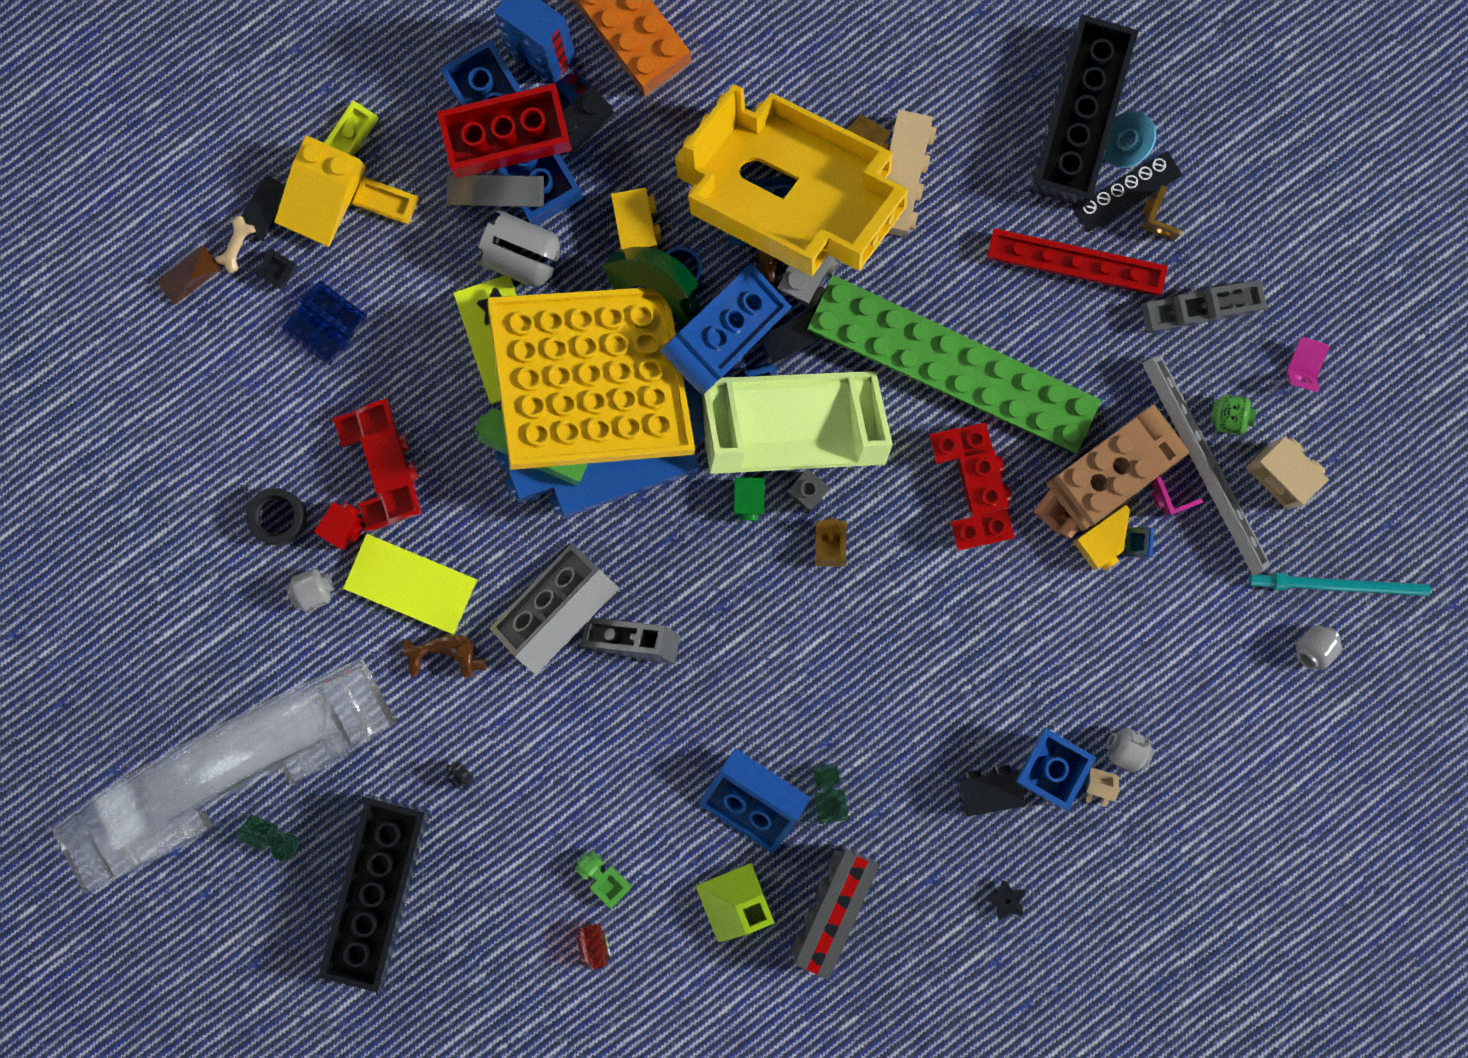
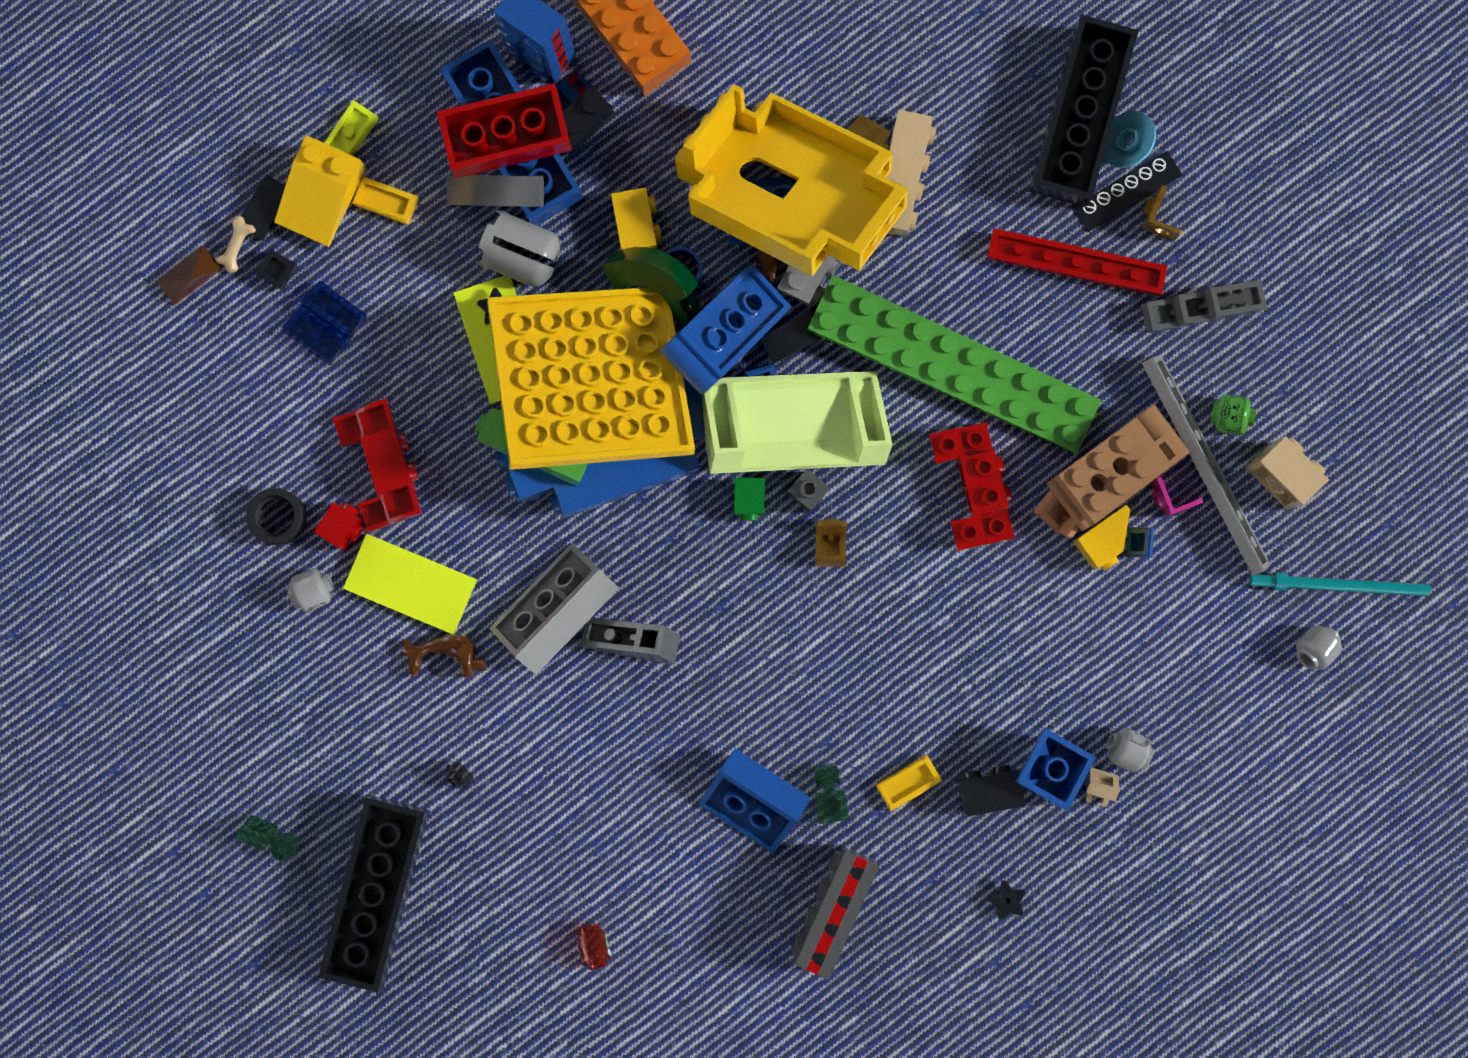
clear piece [51,658,397,894] -> none
bright green plate [575,850,633,909] -> none
lime slope [695,863,775,943] -> none
dark pink bracket [1286,337,1329,392] -> none
none -> yellow tile [875,755,942,811]

